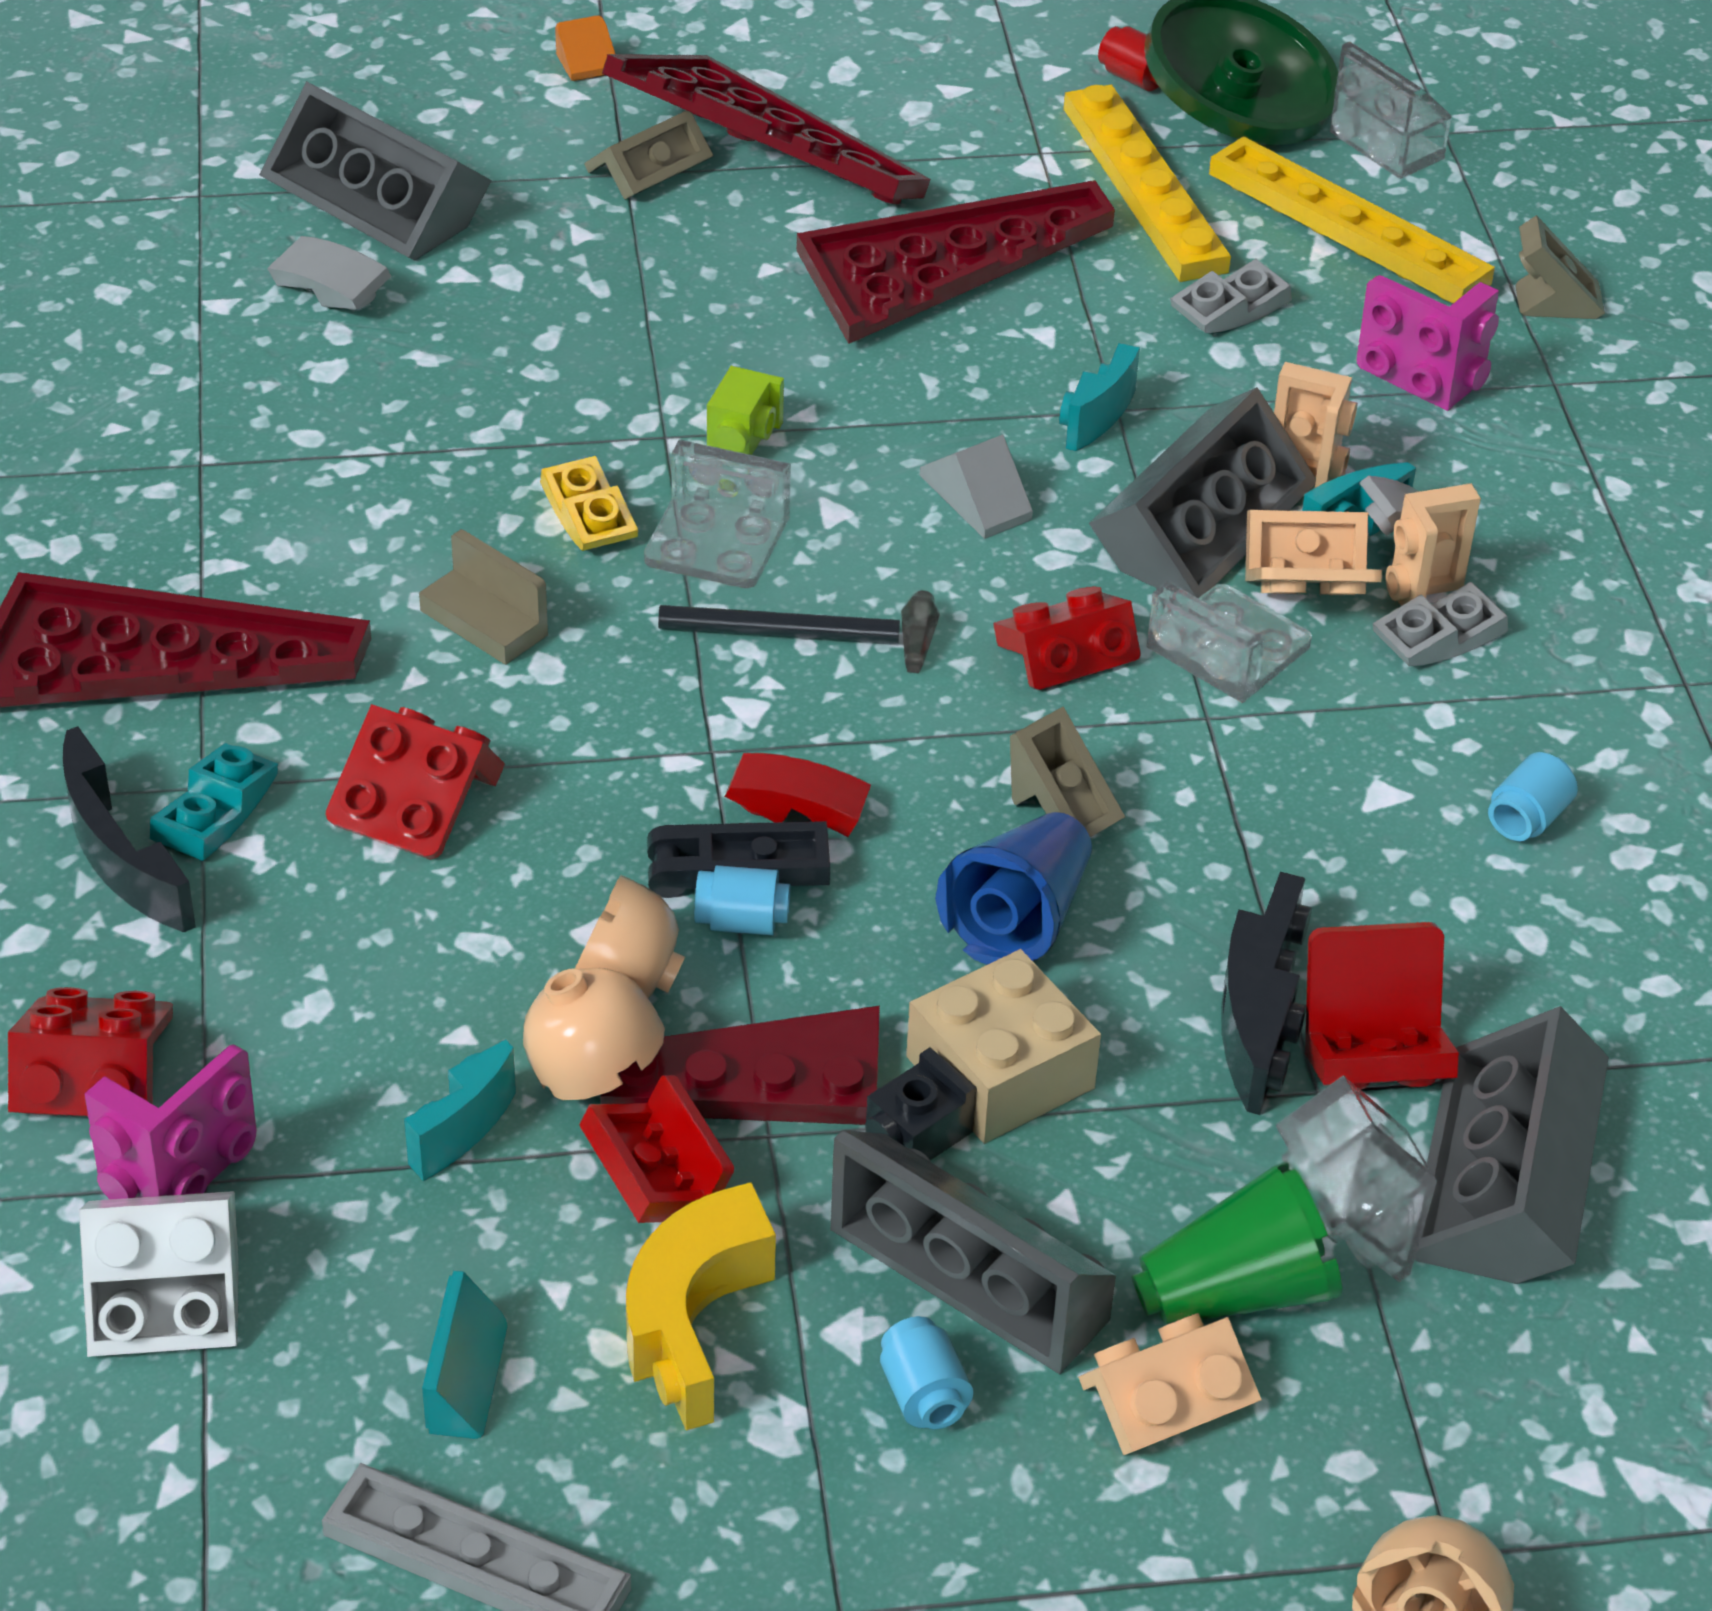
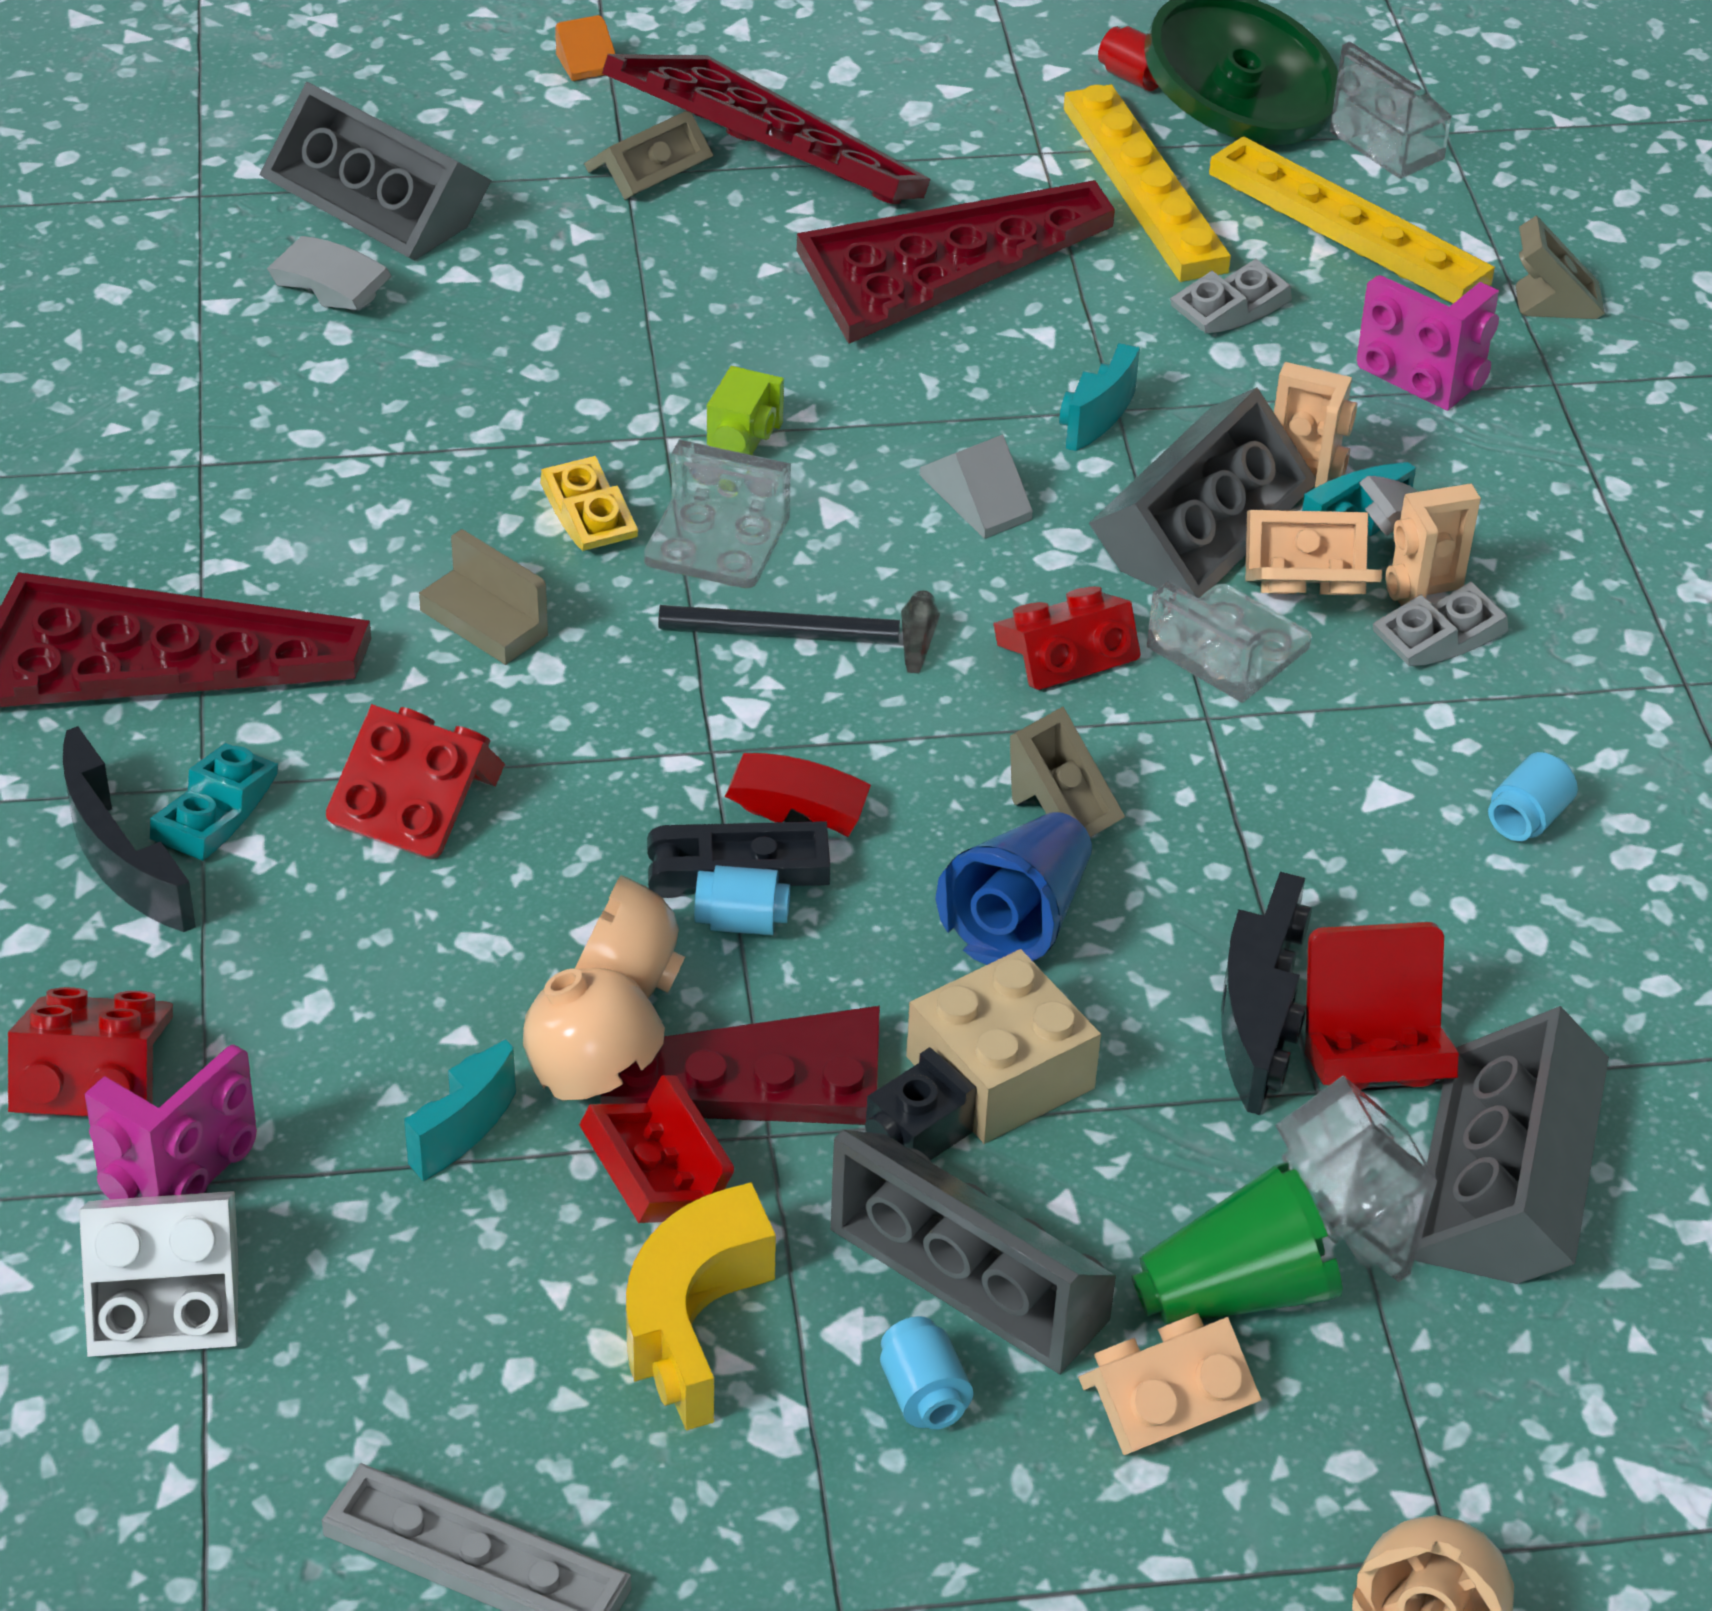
teal slope [422,1270,508,1439] -> none

